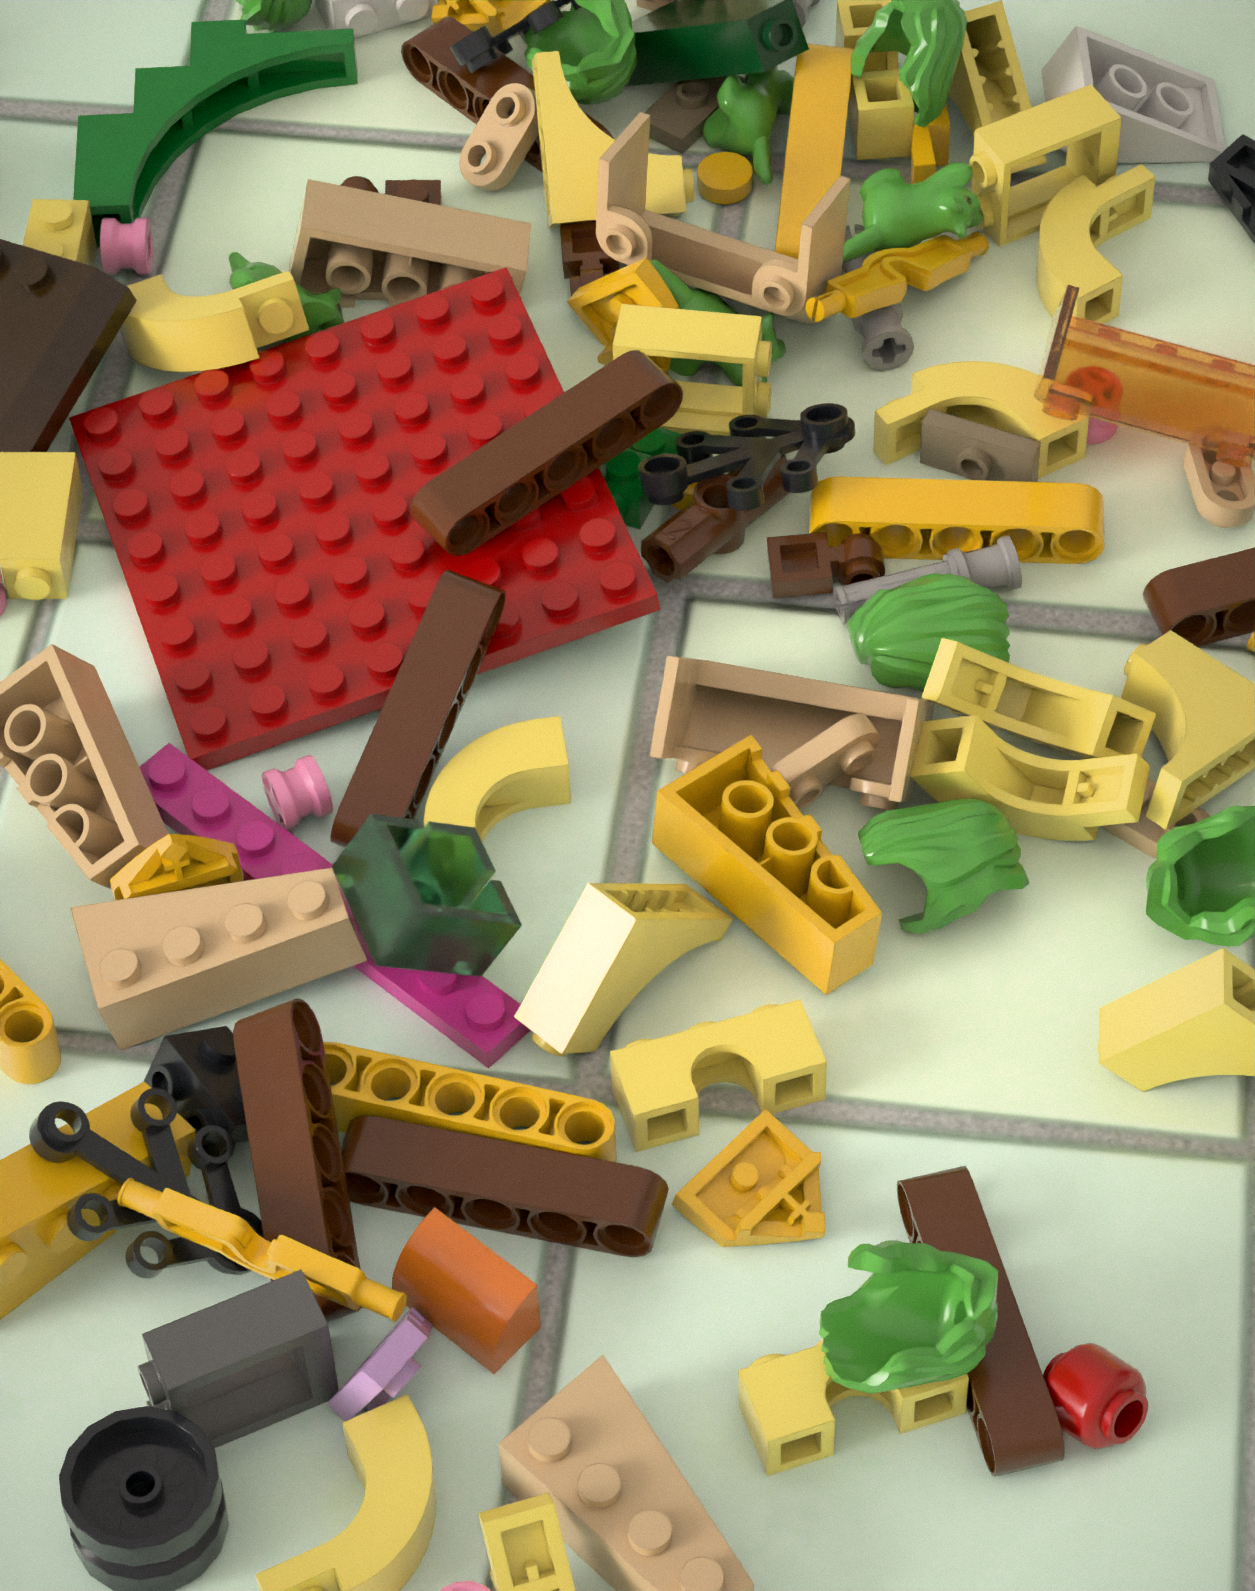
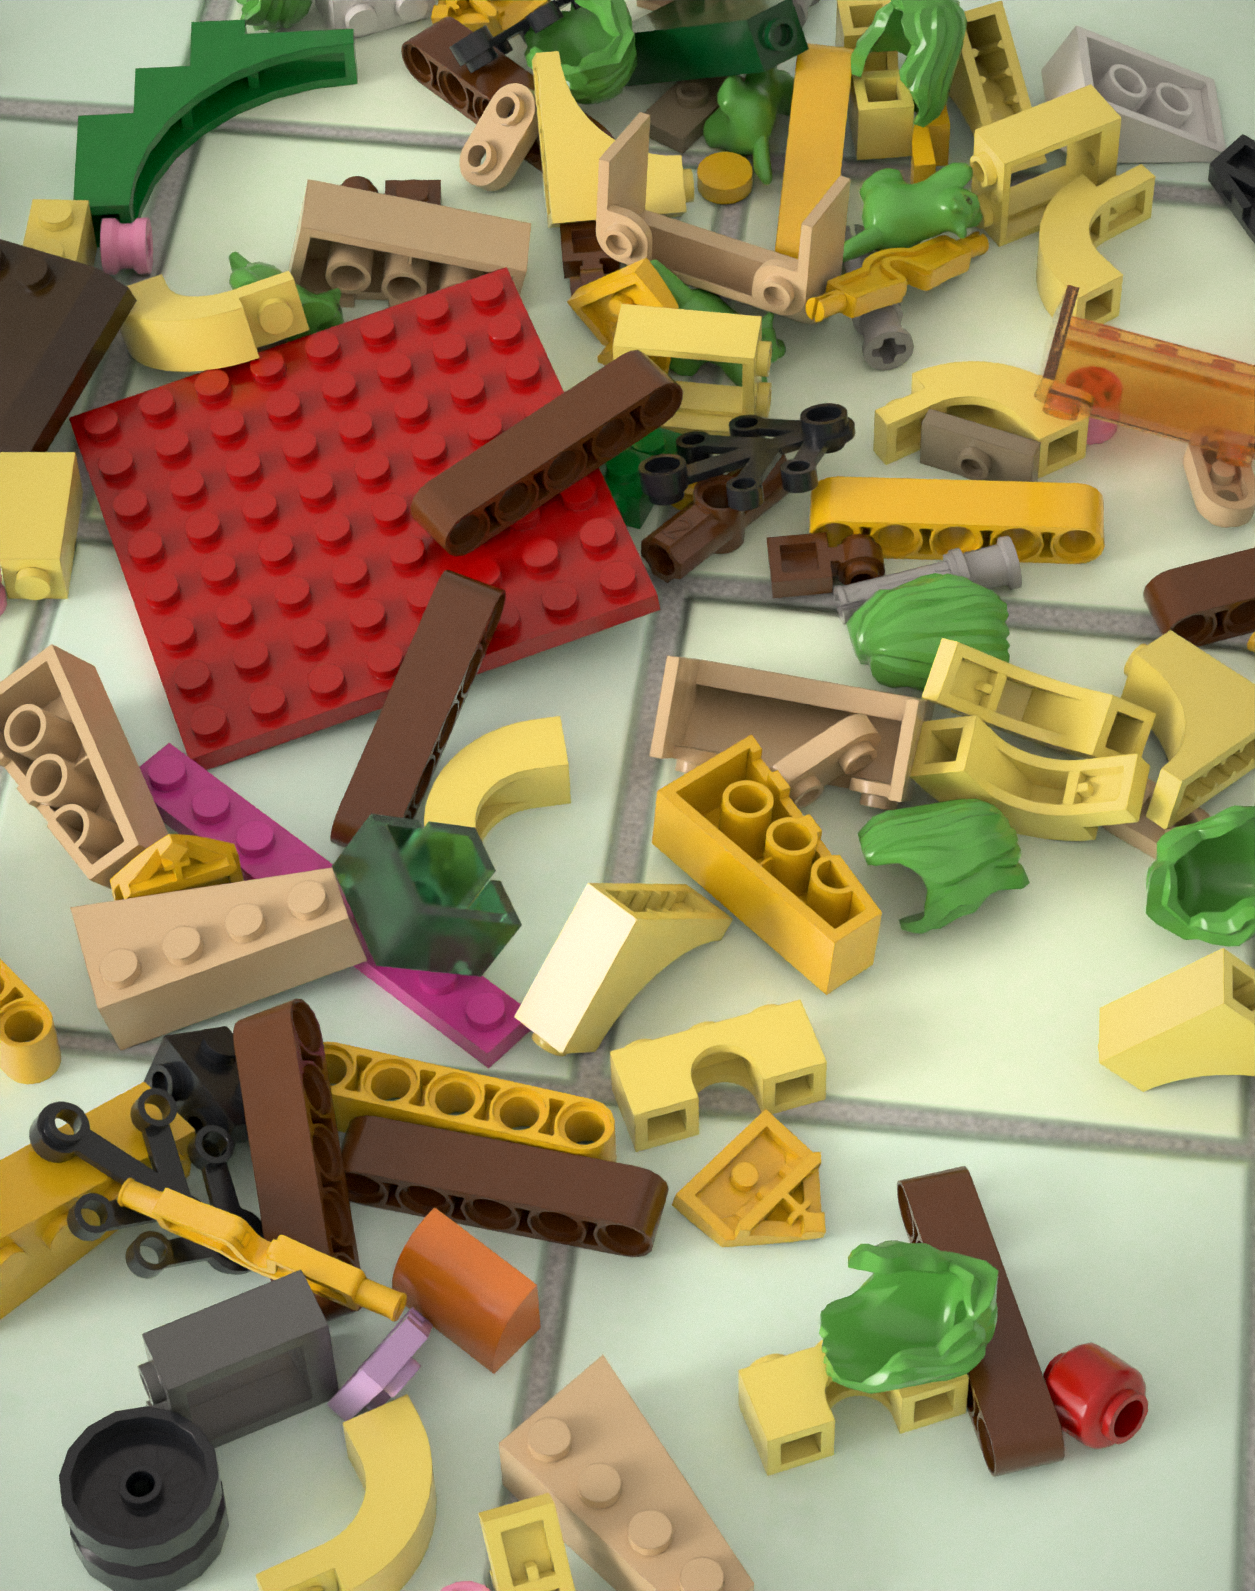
bright pink wheel [261,755,333,831] -> none

